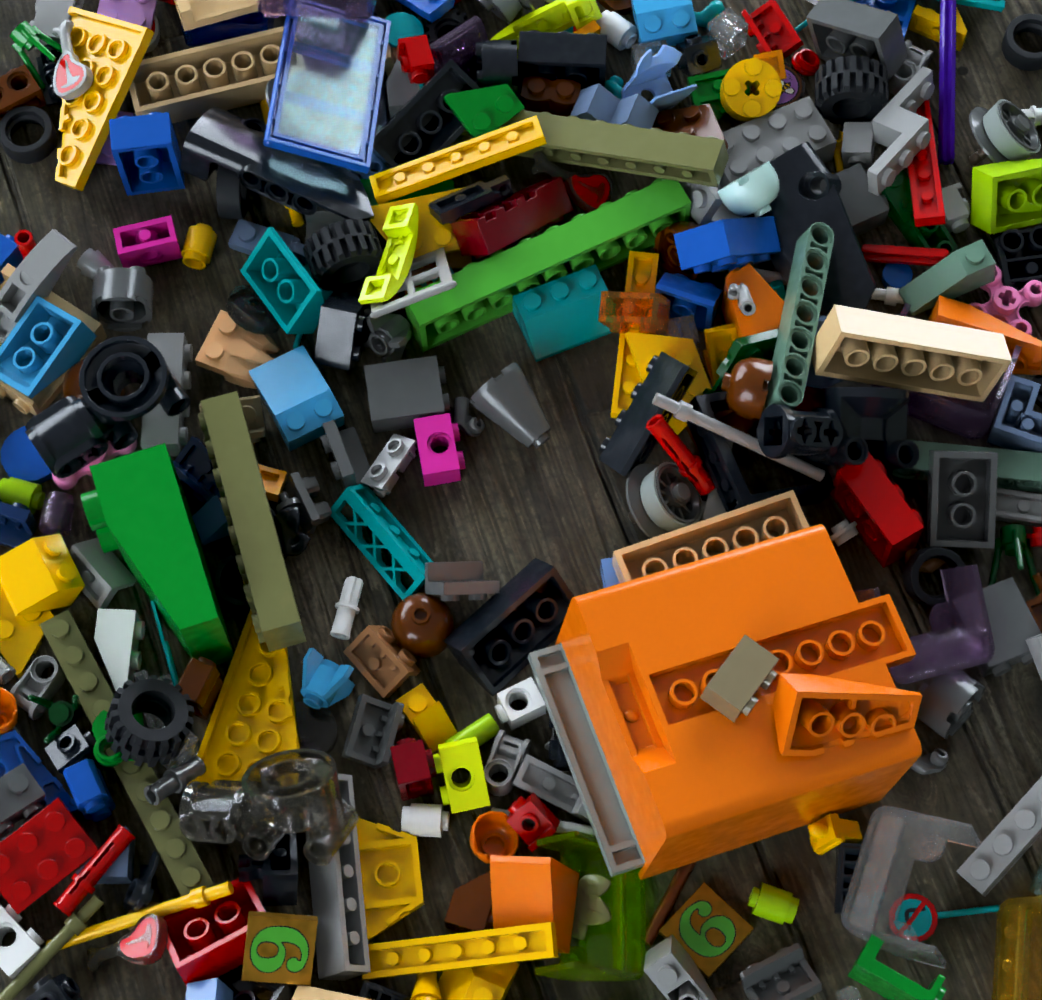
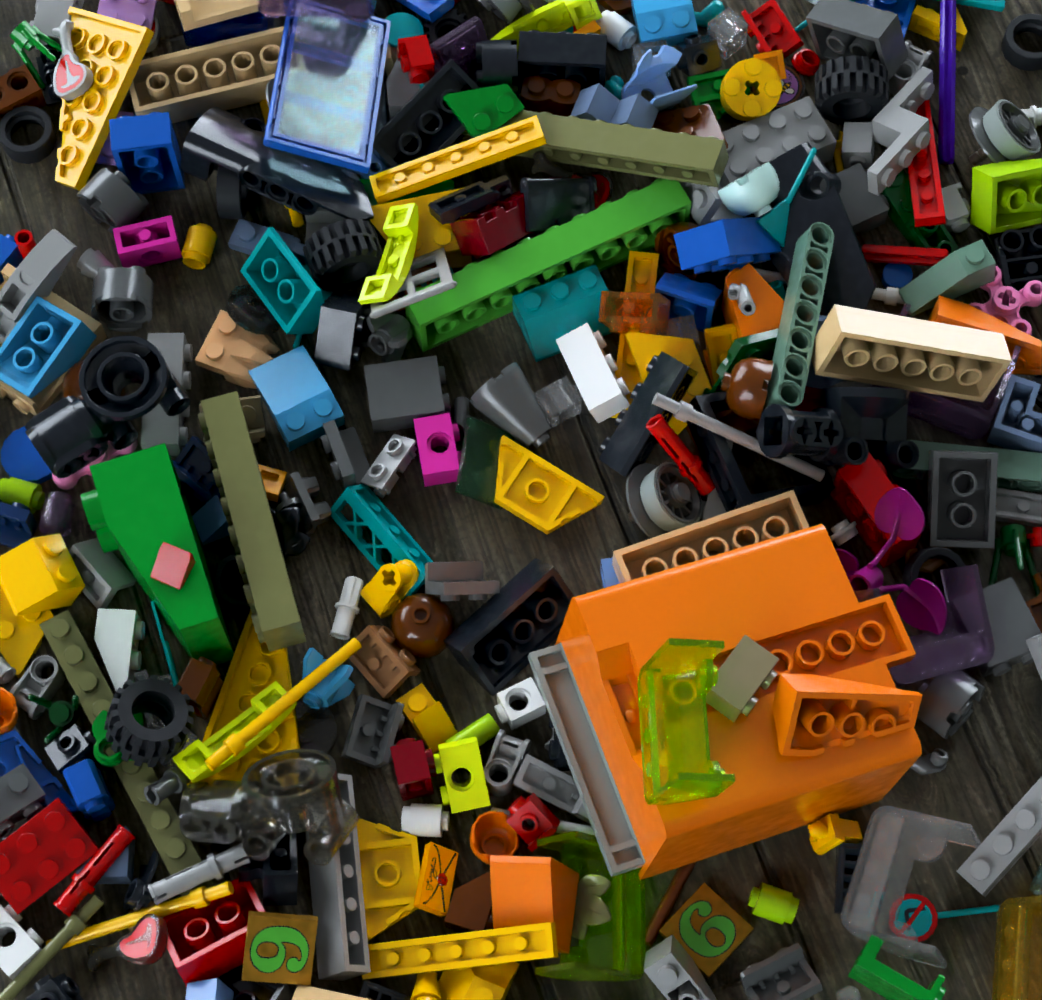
none -> dark grey brick [76,168,149,234]
none -> light grey pin [148,843,251,905]
none -> slope [150,542,196,591]
none -> neon yellow slope [172,681,297,783]
none -> yellow bar [204,638,362,771]
none -> yellow piece [360,559,419,618]
none -> light orange tile [413,842,459,917]
none -> clear green piece [455,417,515,510]
none -> yellow wing [494,435,605,534]
none -> black door [520,176,597,232]
none -> clear brick [534,376,583,428]
none -> white brick [556,323,630,423]
none -> clear neon green windscreen [638,638,735,805]
none -> teal piece [756,148,817,247]
none -> magenta plant [835,487,947,635]

